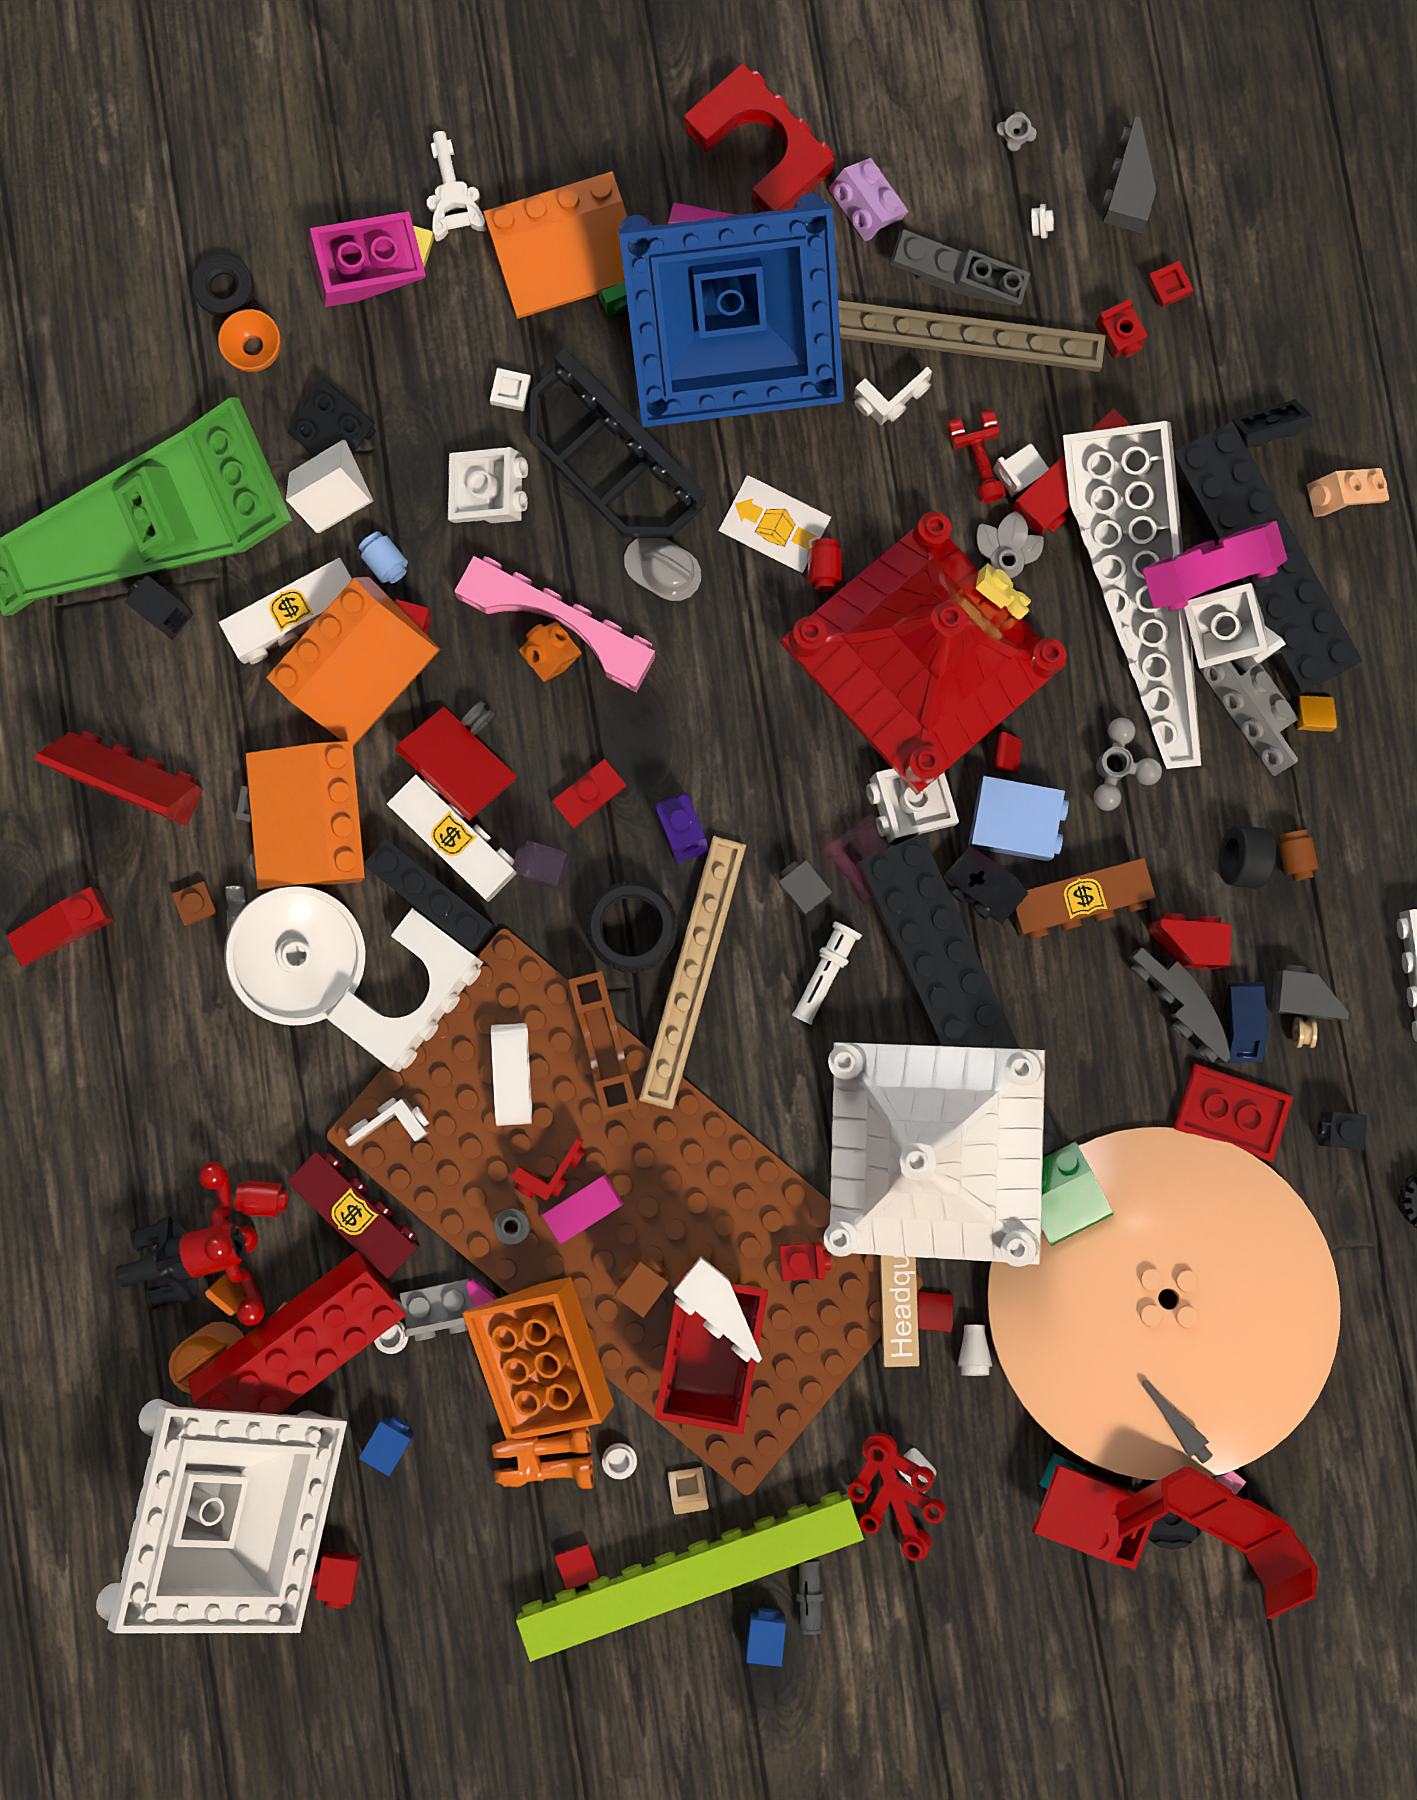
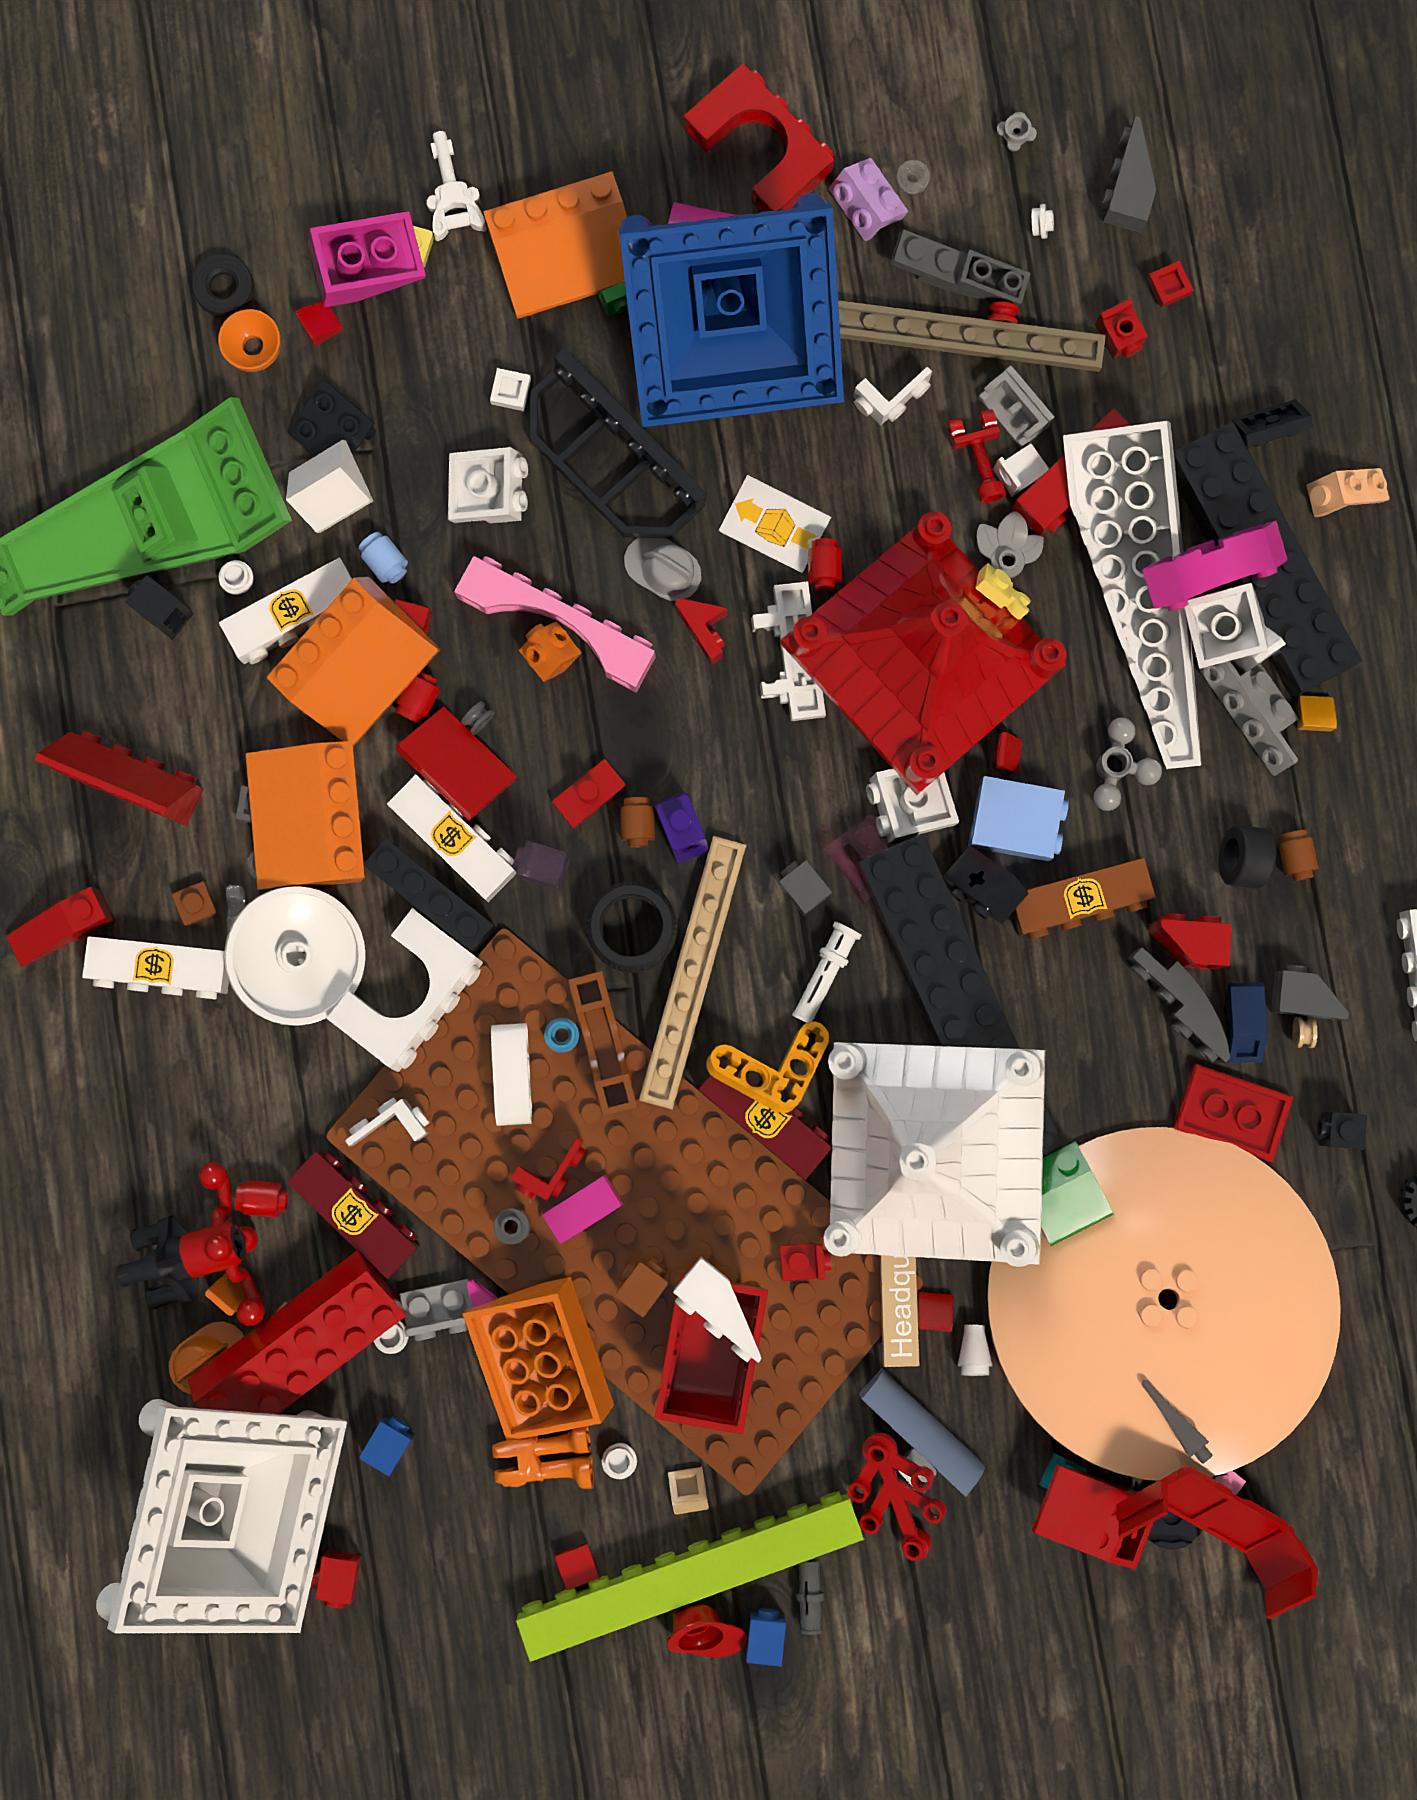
none -> white brick [82,936,229,999]
none -> white plate [219,560,254,595]
none -> red slope [295,302,344,347]
none -> red brick [395,672,441,724]
none -> dark azure plate [544,1018,579,1053]
none -> dark orange brick [620,797,655,848]
none -> red piece [666,1604,748,1658]
none -> red slope [675,598,728,665]
none -> dark red brick [699,1058,832,1180]
none -> light orange beam [706,1021,829,1113]
none -> white hinge [751,582,826,721]
none -> sand blue brick [859,1368,985,1497]
none -> clear plate [896,160,930,194]
none -> light grey hinge [979,366,1054,449]
none -> red bush [988,302,1019,324]

